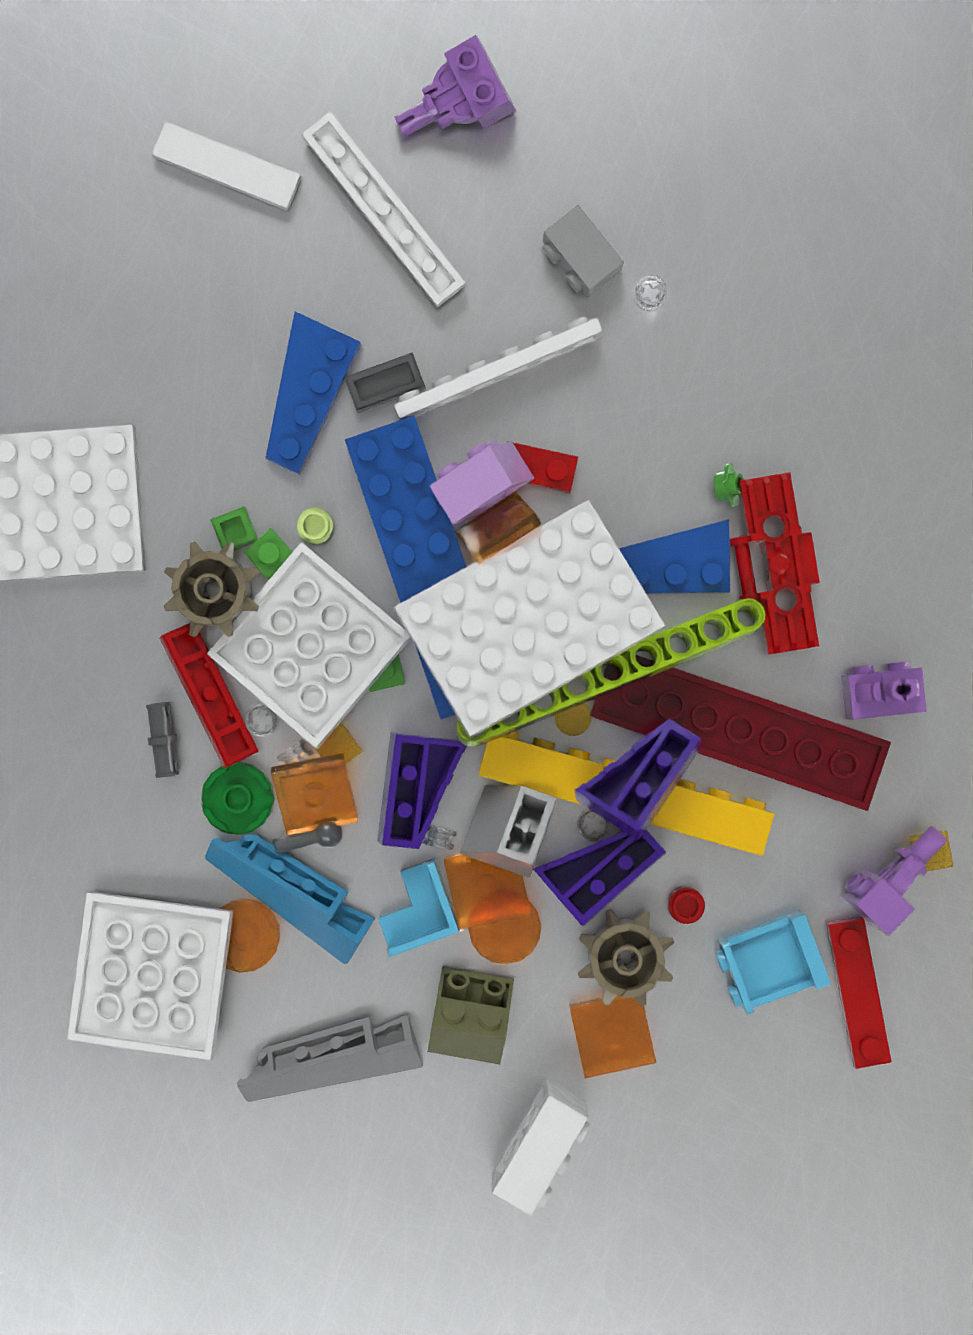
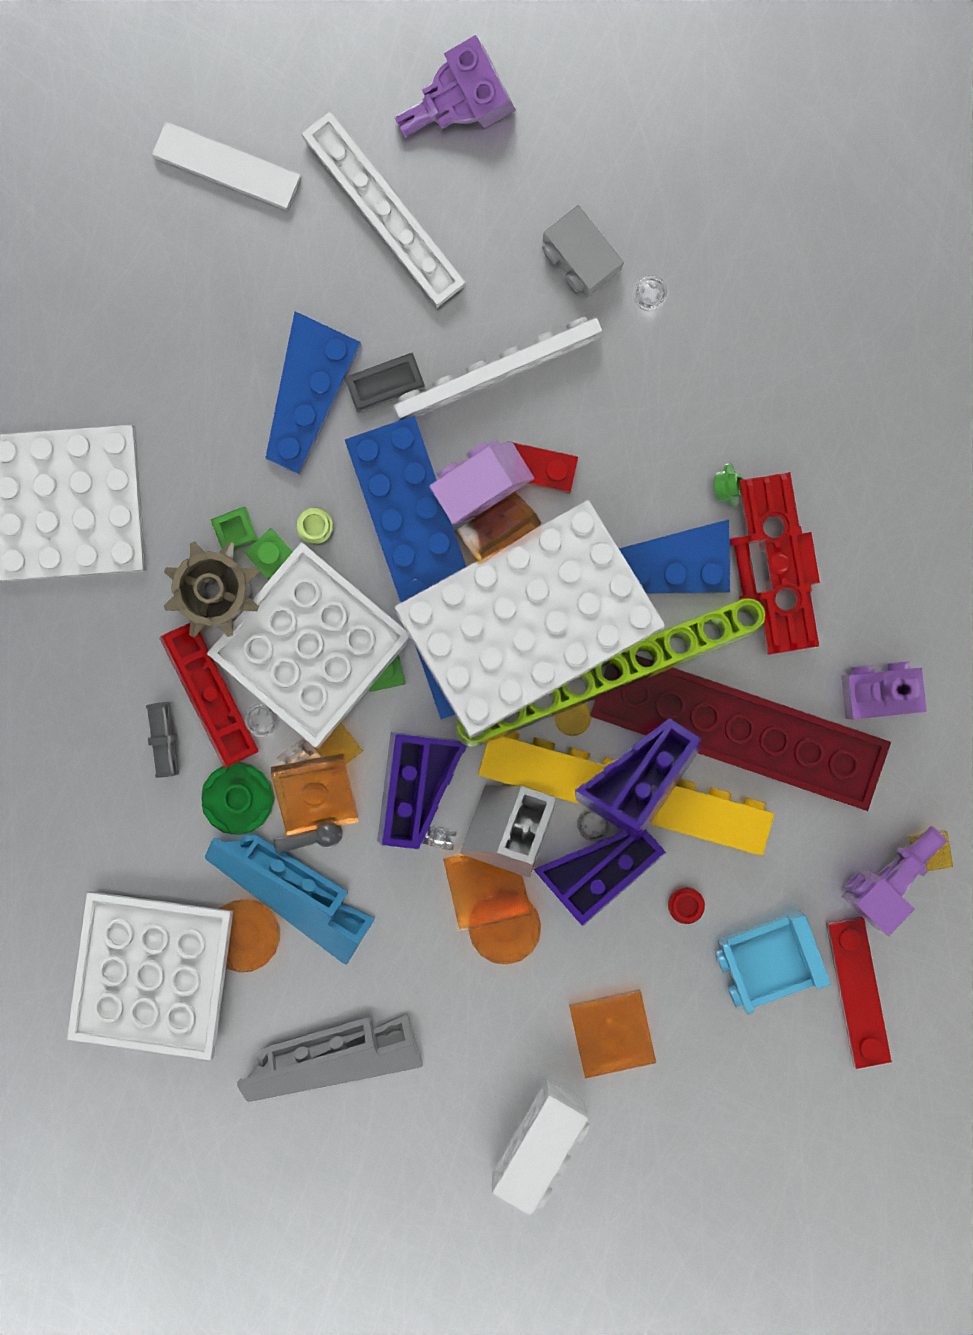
medium azure panel [378,858,460,957] -> none
olive slope [427,967,514,1065] -> none
dark tan brick [578,909,675,1006] -> none

